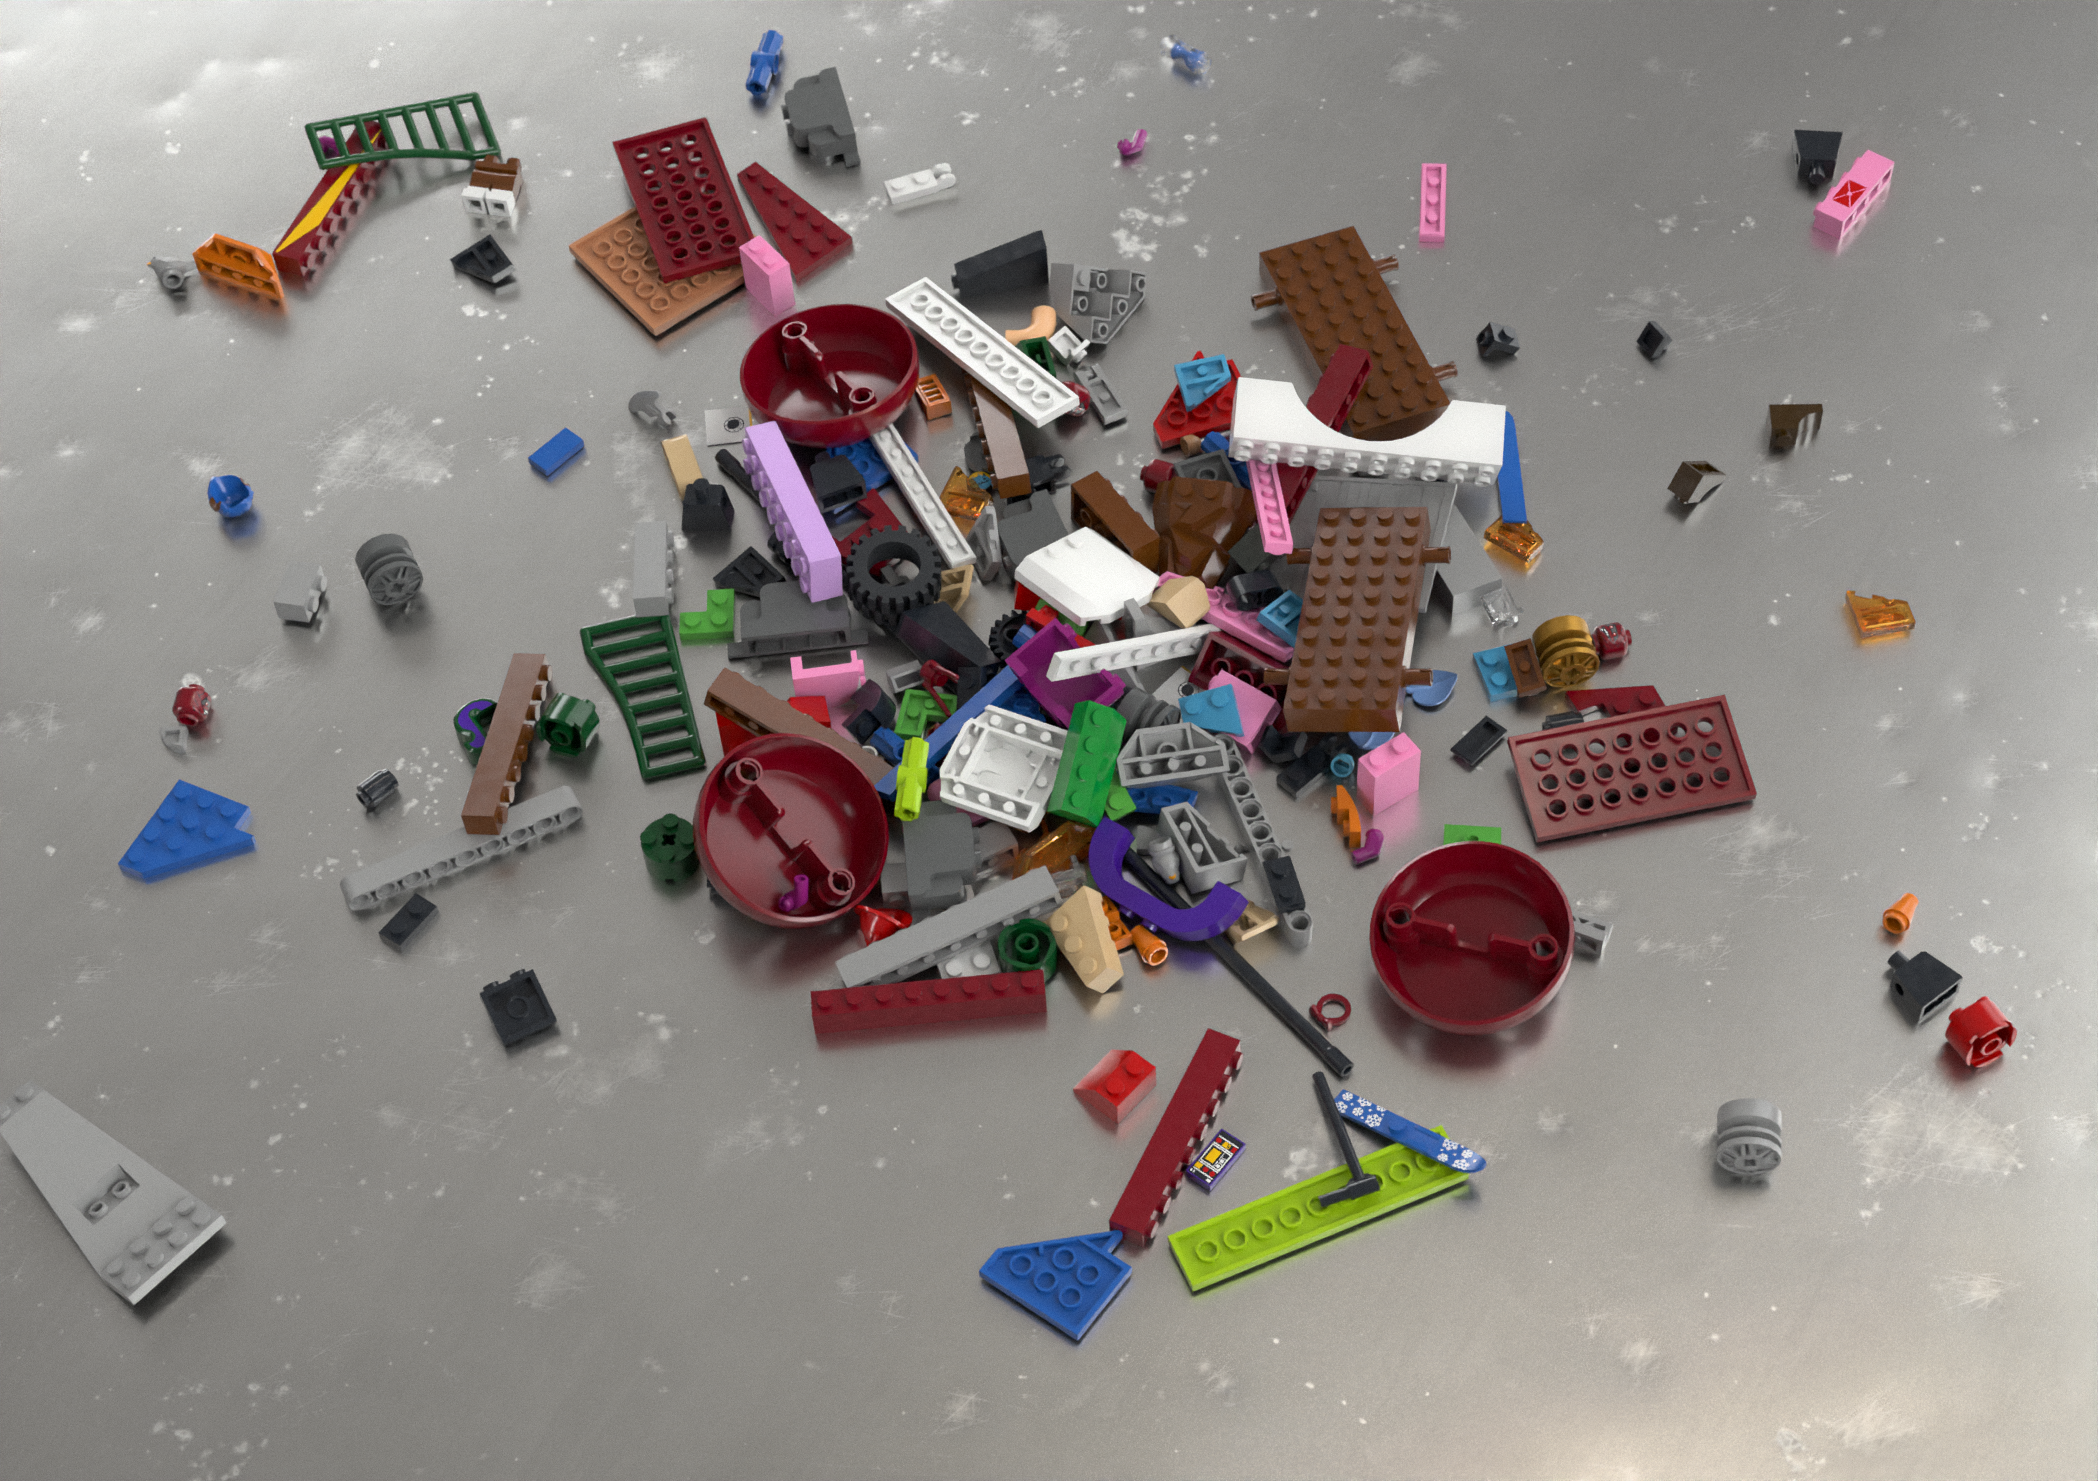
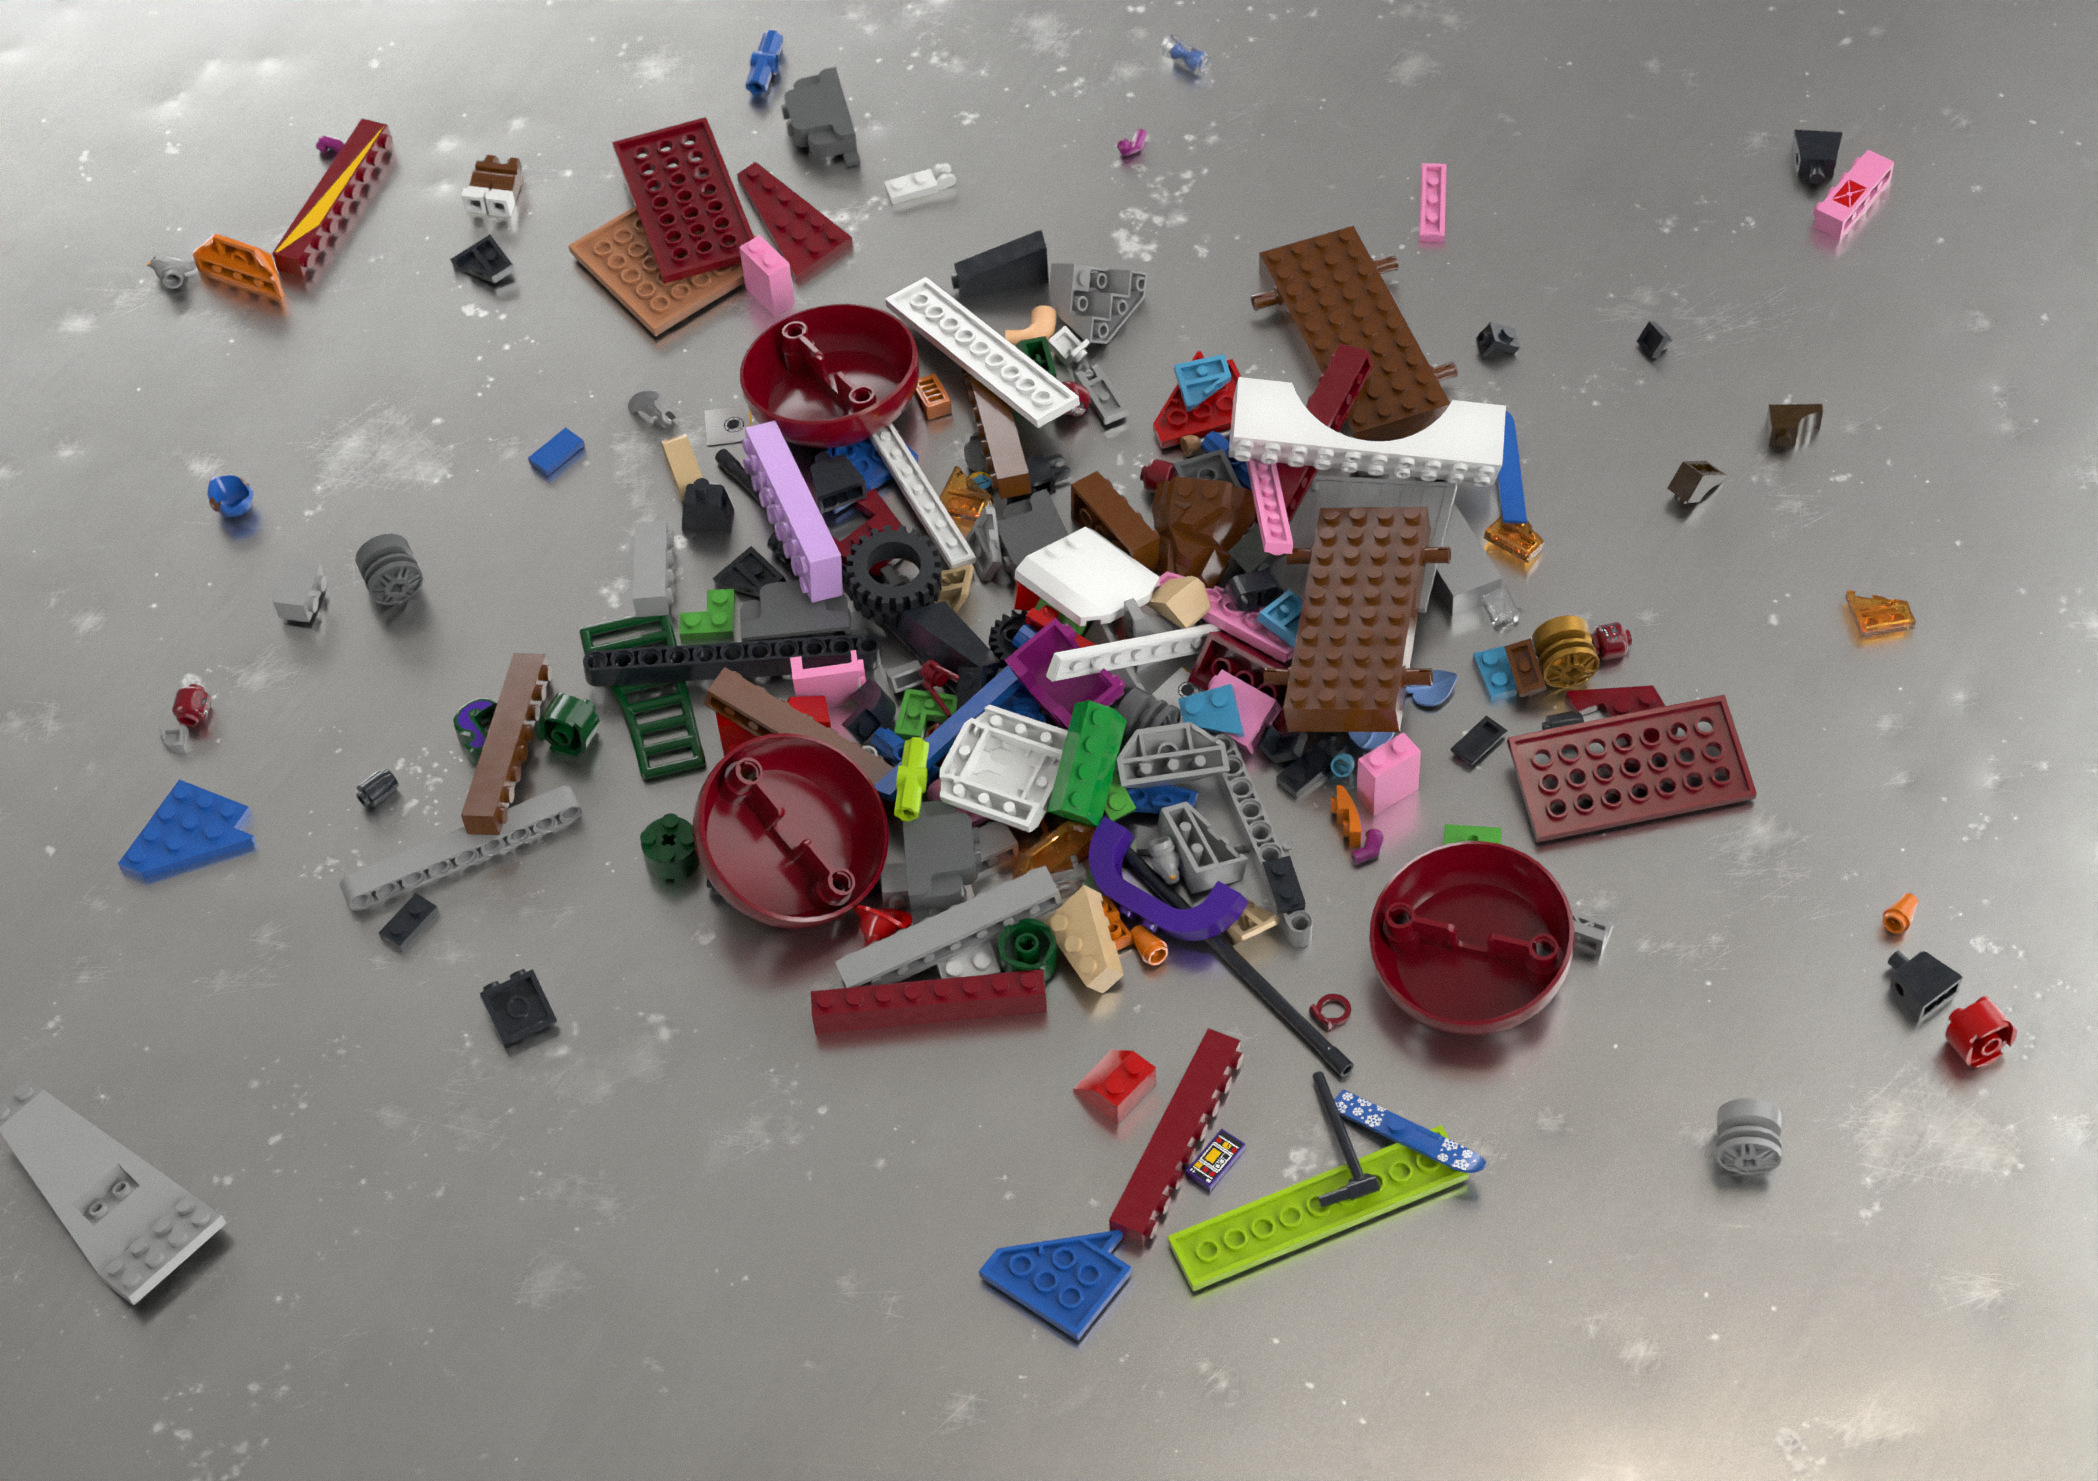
dark green bar [305,92,501,170] -> none
magenta arm [778,875,808,912] -> none
none -> black beam [583,634,882,687]

